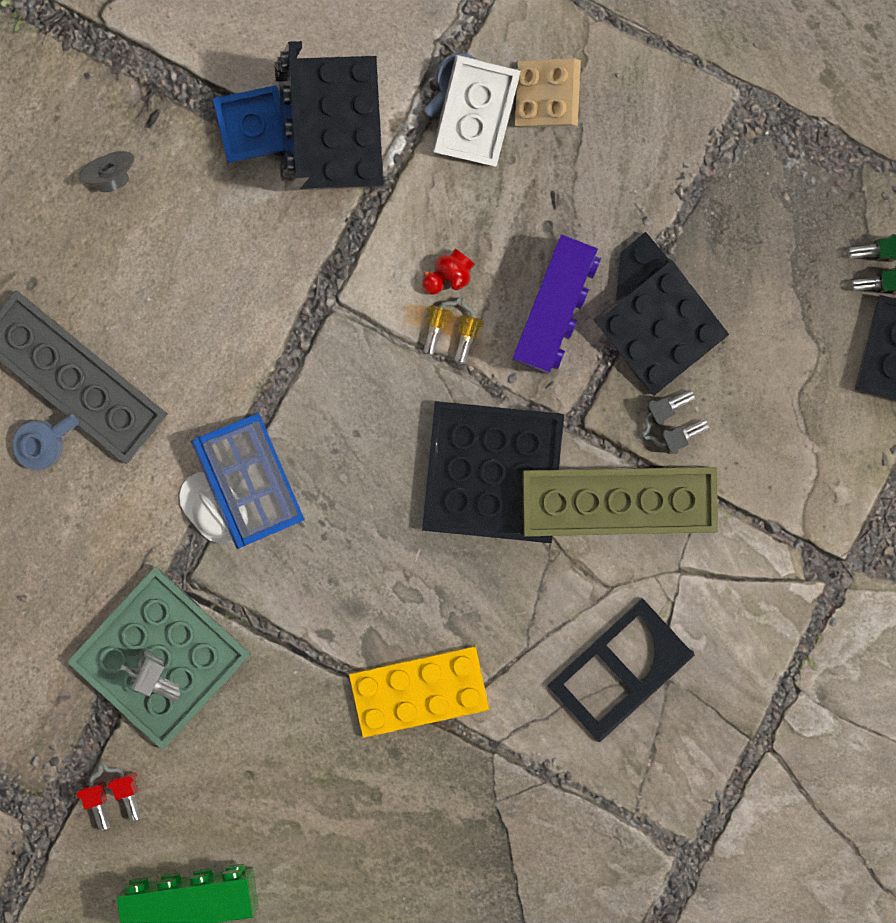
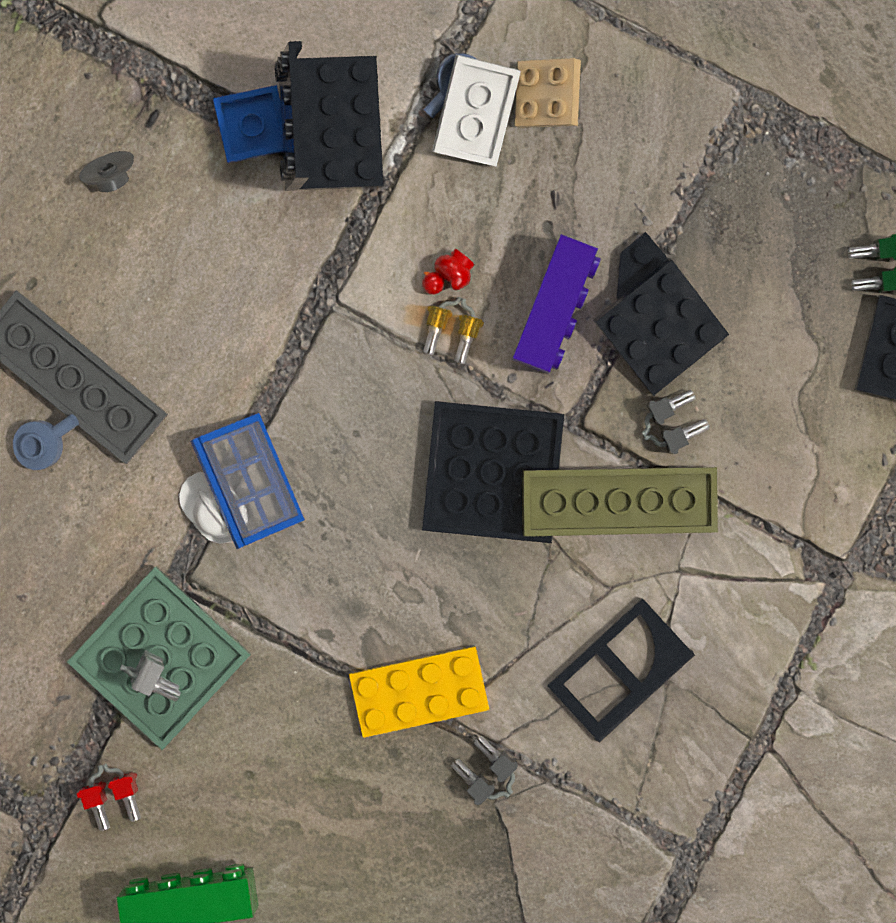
none -> piece [451,736,518,805]

